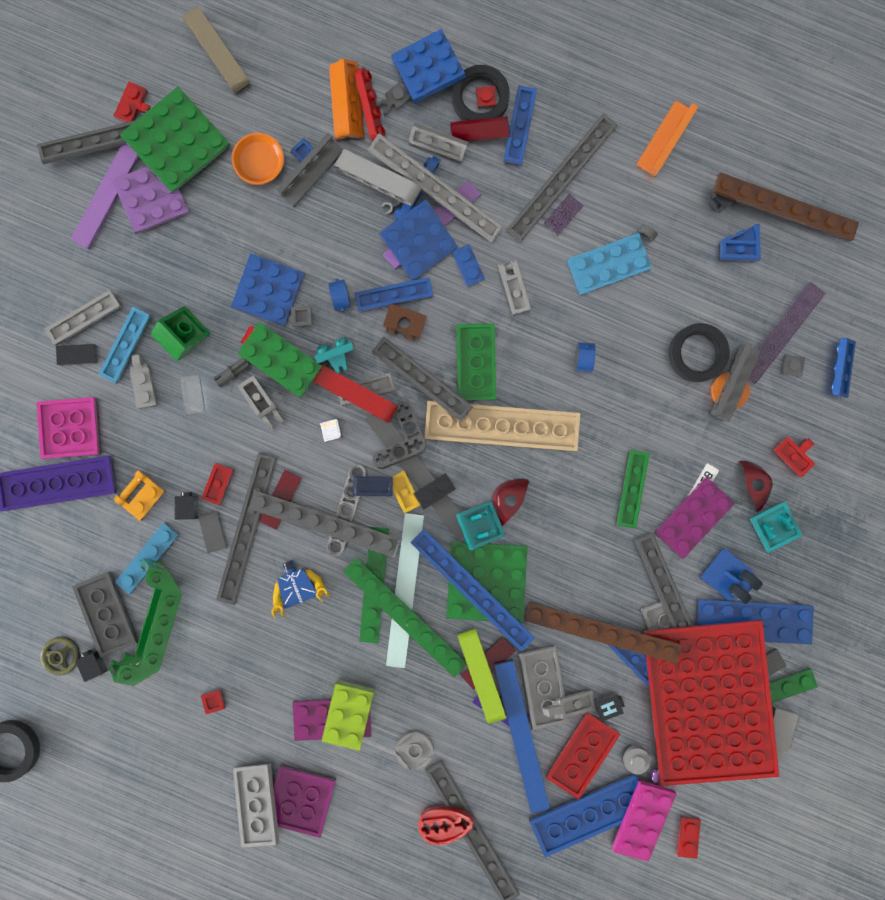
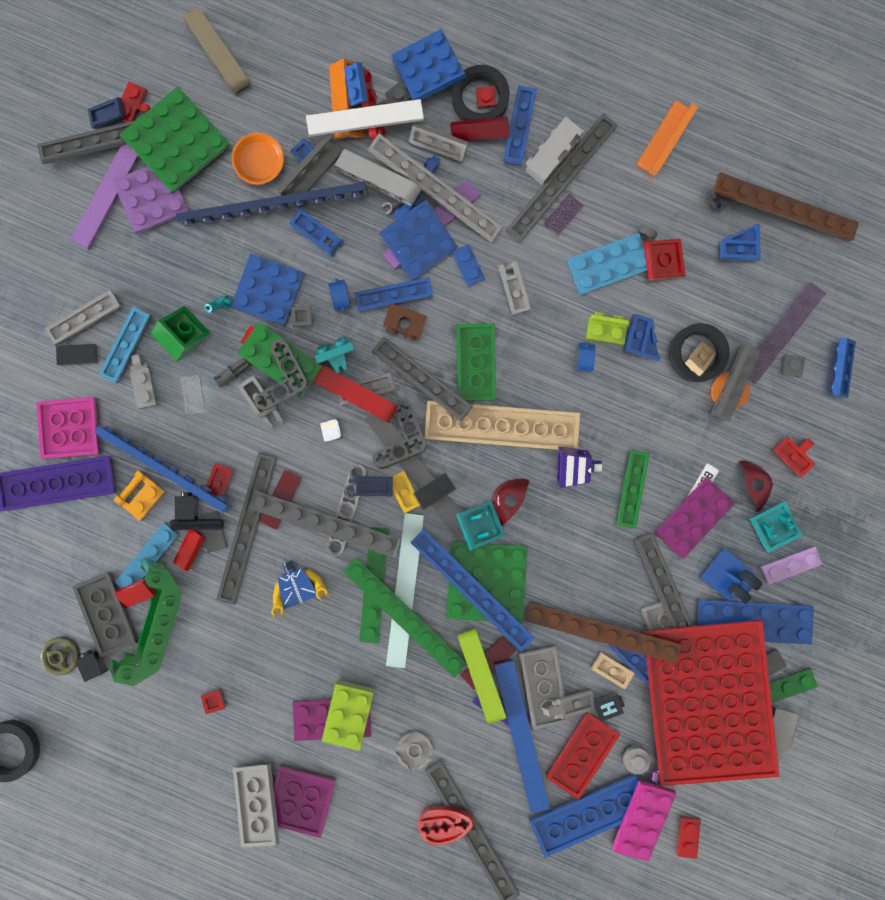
none -> dark blue tile [88,97,126,129]
none -> blue plate [94,425,232,512]
none -> red tile [114,578,157,608]
none -> black axle [170,519,224,530]
none -> red tile [173,530,205,572]
none -> dark blue plate [176,182,368,226]
none -> teal arm [204,295,233,313]
none -> dark grey beam [254,339,308,411]
none -> blue plate [289,209,343,257]
none -> white tile [306,99,424,137]
none -> blue plate [344,62,368,107]
none -> light grey wedge [525,117,584,186]
none -> dark purple torso [557,447,602,488]
none -> lime bracket [586,312,630,346]
none -> tan plate [591,652,635,690]
none -> blue wing [624,314,661,361]
none -> red plate [644,239,686,280]
none -> tan plate [685,341,717,376]
none -> lavender plate [760,546,823,585]

